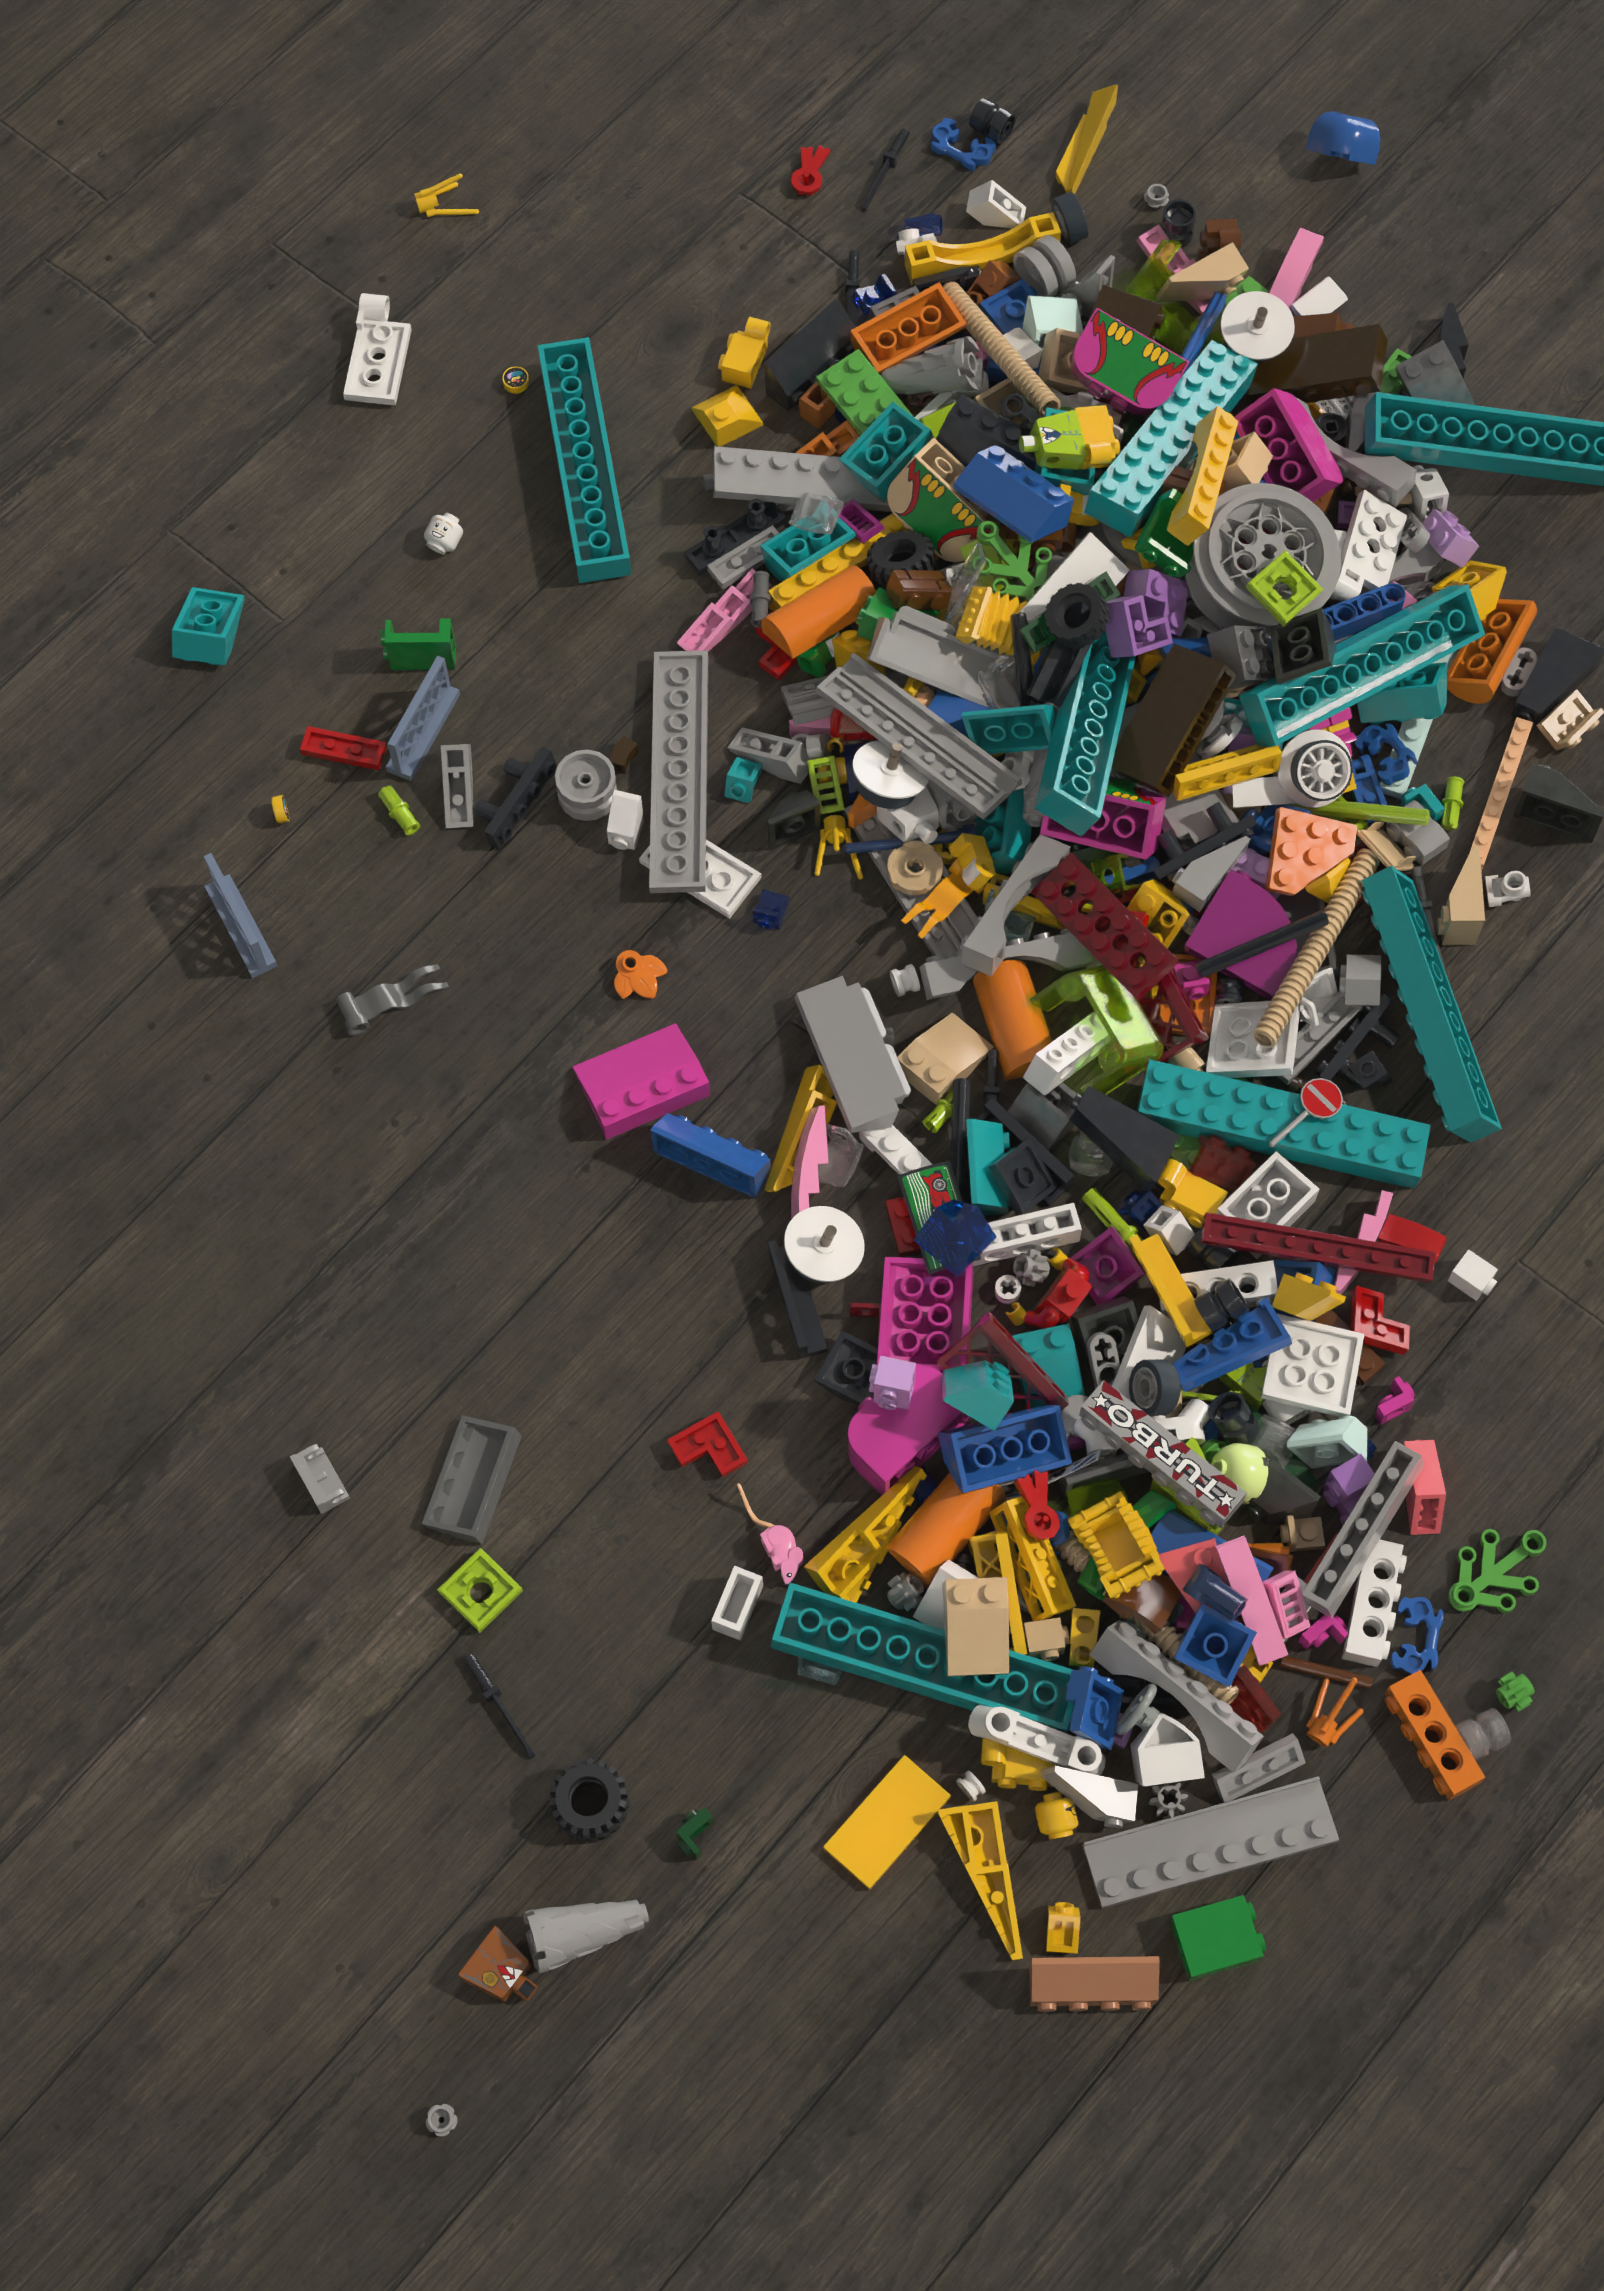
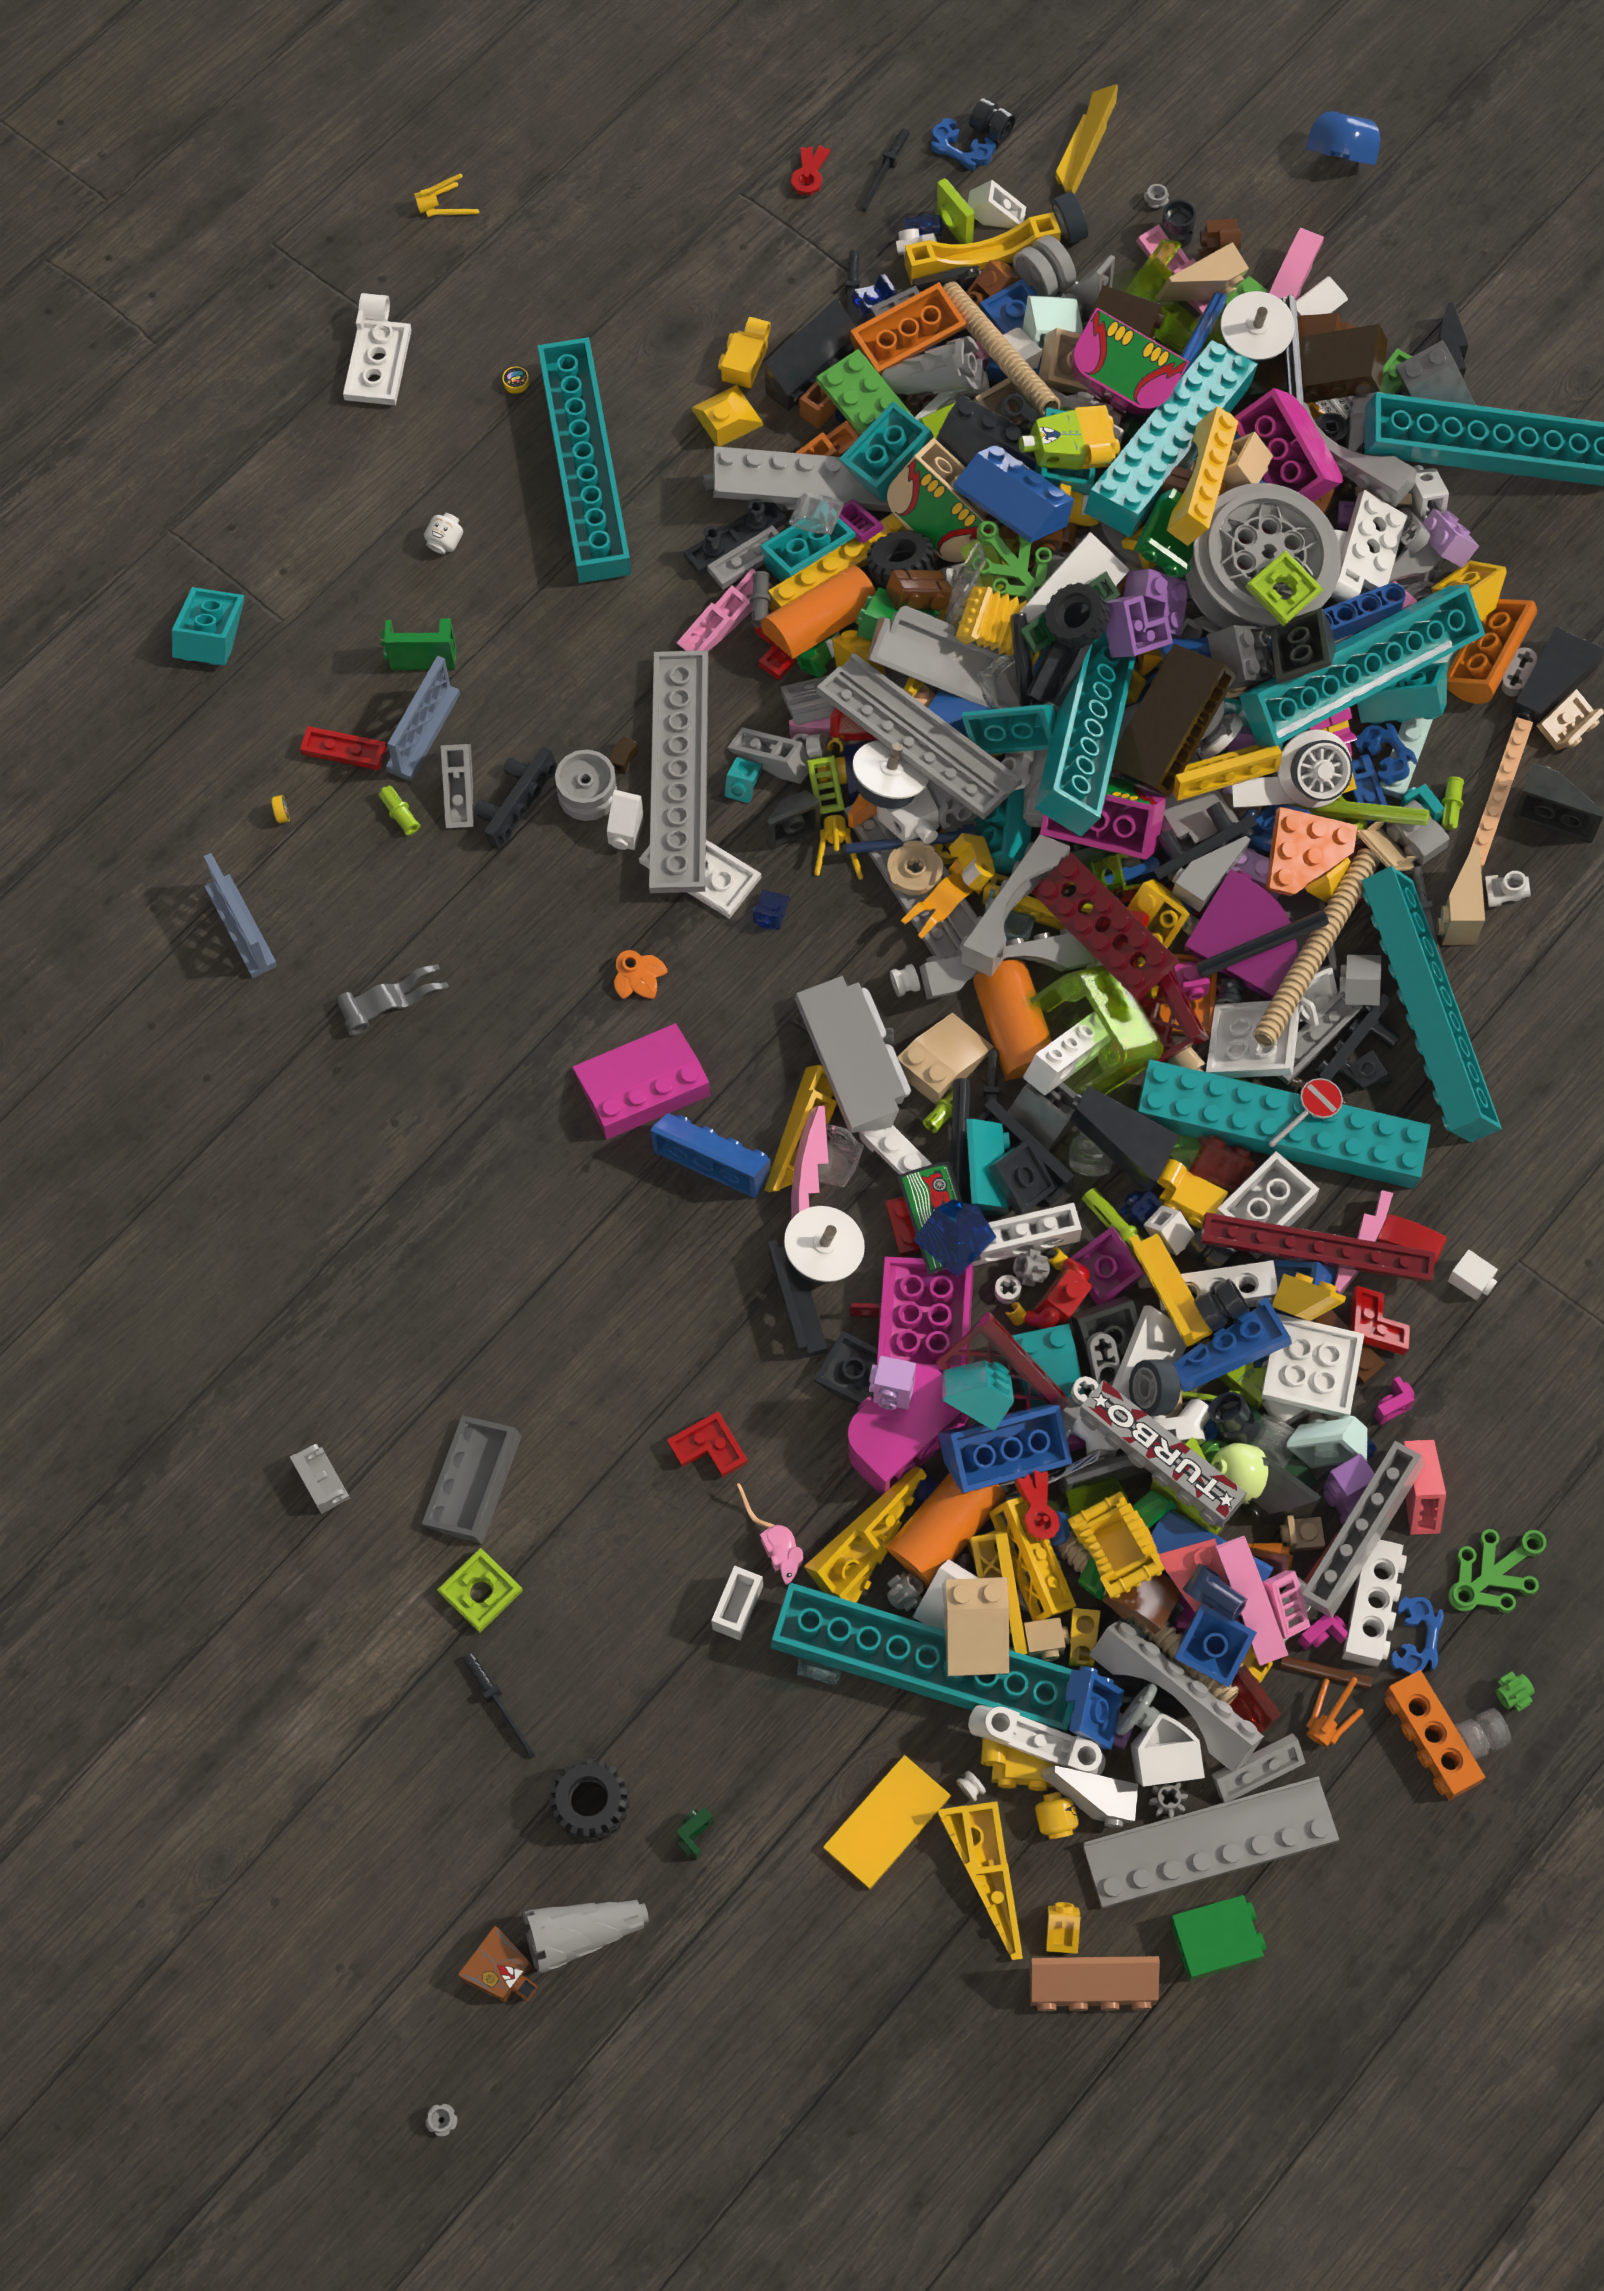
none -> lime piece [936,178,975,244]
none -> white bush [1071,1377,1098,1406]
none -> axle [1281,295,1304,407]

